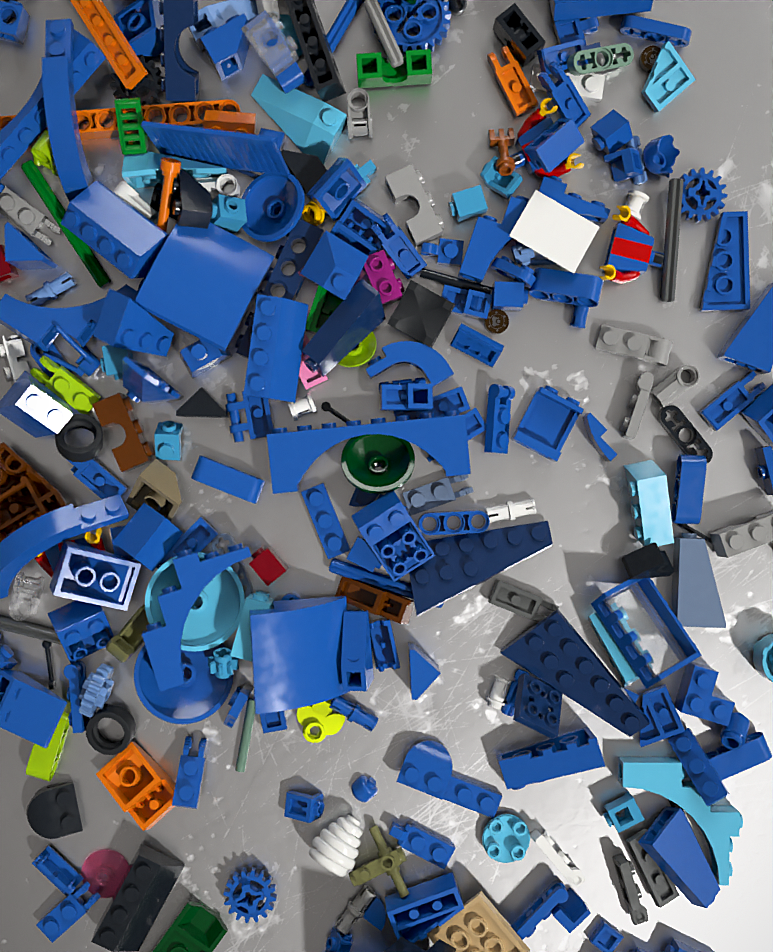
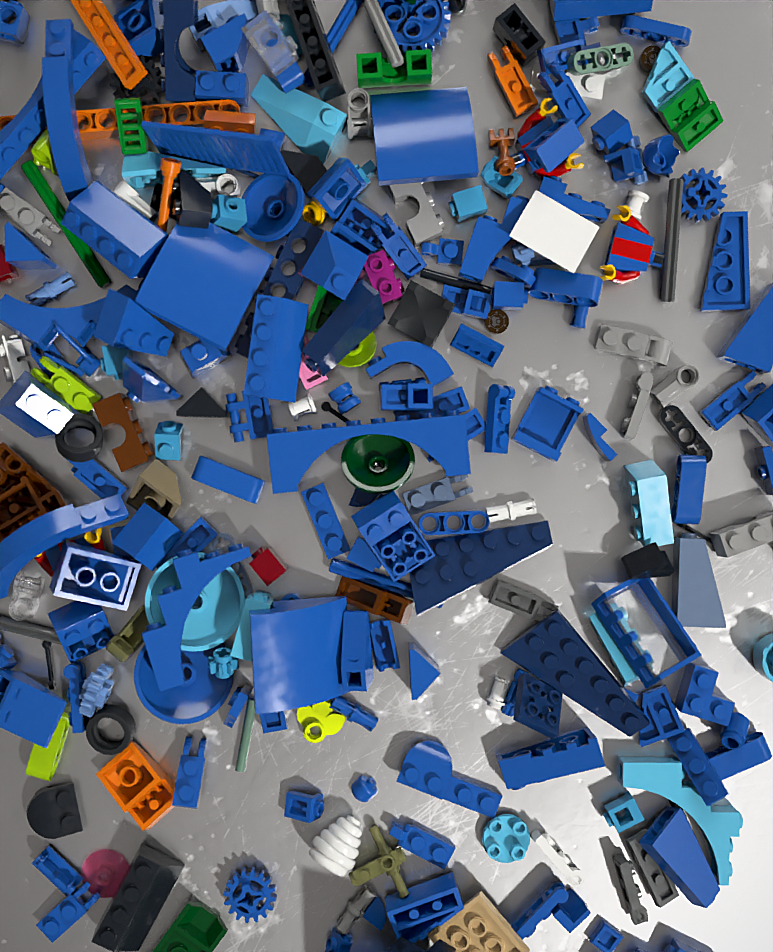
none -> blue brick [195,70,249,107]
none -> blue wheel [328,382,361,415]
none -> blue slope [370,87,479,186]
none -> green slope [657,79,724,152]

